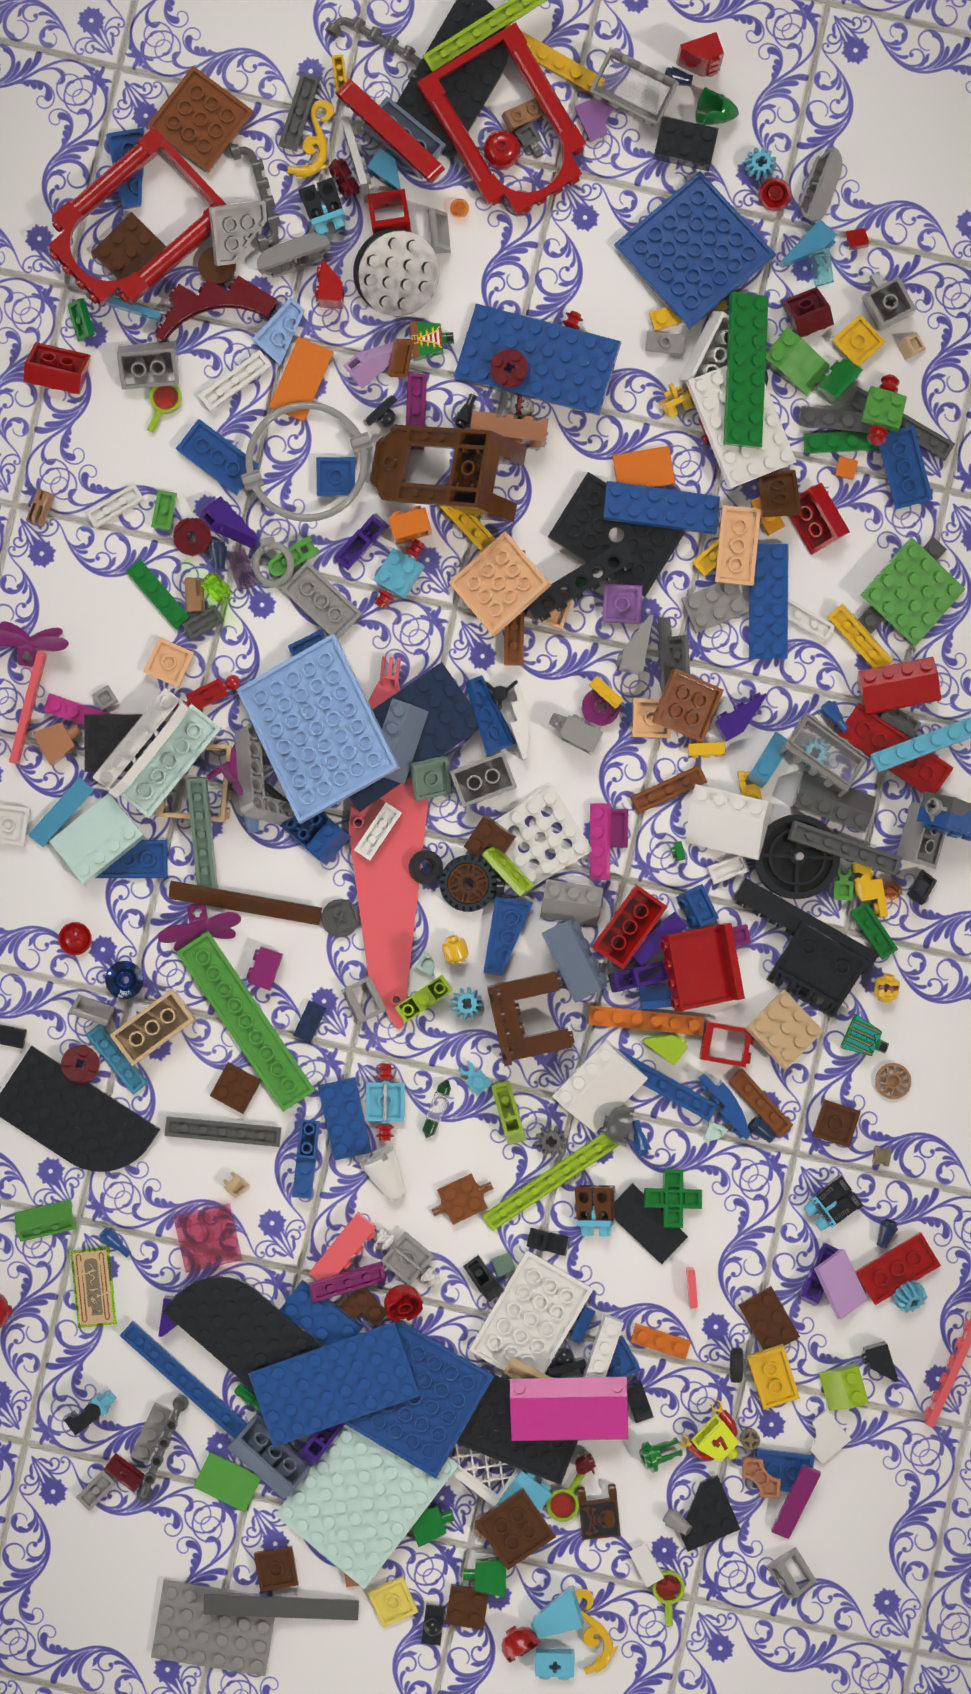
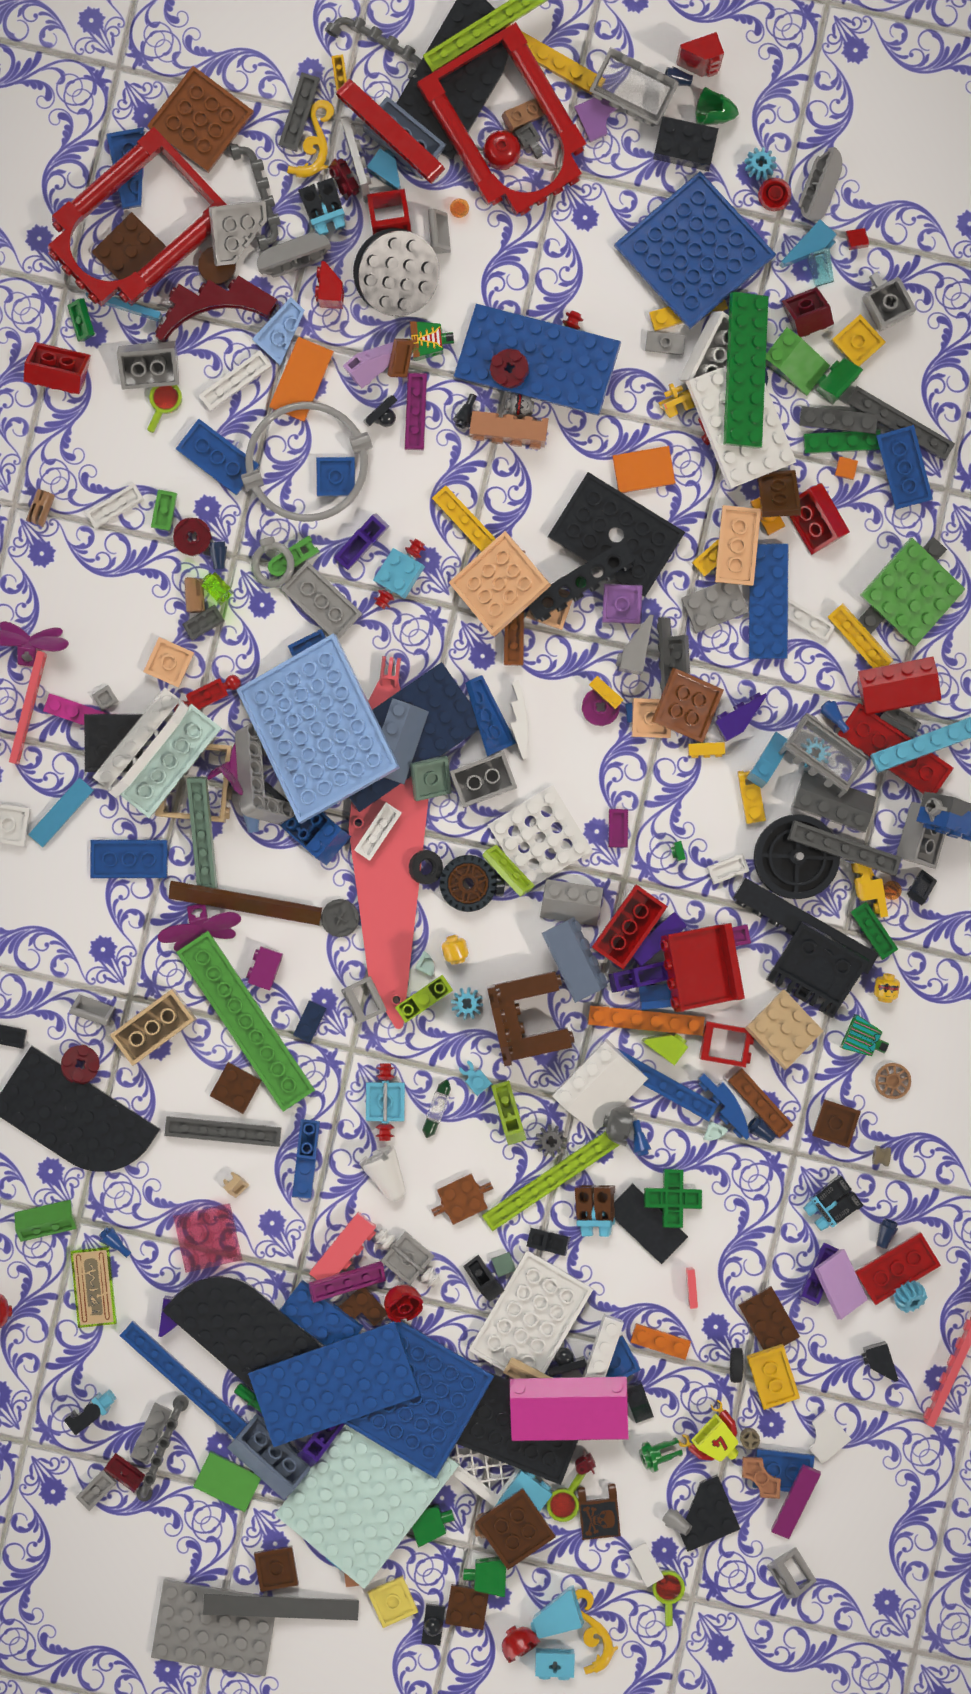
nougat torso [33,722,82,766] -> none
light aqua slope [49,793,145,886] -> none
red hat [58,922,92,955] -> none
dark azure tile [86,1024,149,1095] -> none
clear blue dish [105,961,144,999] -> none
green plate [126,559,191,630] -> none
dark purple slope [199,496,259,549] -> none
clear purple slope [227,548,257,591] -> none
blue plate [318,1077,372,1161] -> none
reddish brown bracket [370,424,527,522] -> none
orange brick [388,506,432,545] -> none
reddish brown plate [464,815,516,857] -> none
blue wing [483,896,533,975] -> none
black plant [485,680,518,710] -> none
light grey hinge [549,713,603,755] -> none
blue piece [569,1305,596,1344] -> none
dark pink plate [589,803,611,880] -> none
blue plate [603,481,720,535] -> none
dark orange tile [630,765,707,814] -> none
blue bracket [676,884,719,930] -> none
white slope [685,784,773,860] -> none
lime slope [819,1363,869,1411] -> none
bright green plate [832,867,854,901] -> none
bright green plate [861,374,907,445] -> none
tan slope [897,333,926,360] -> none

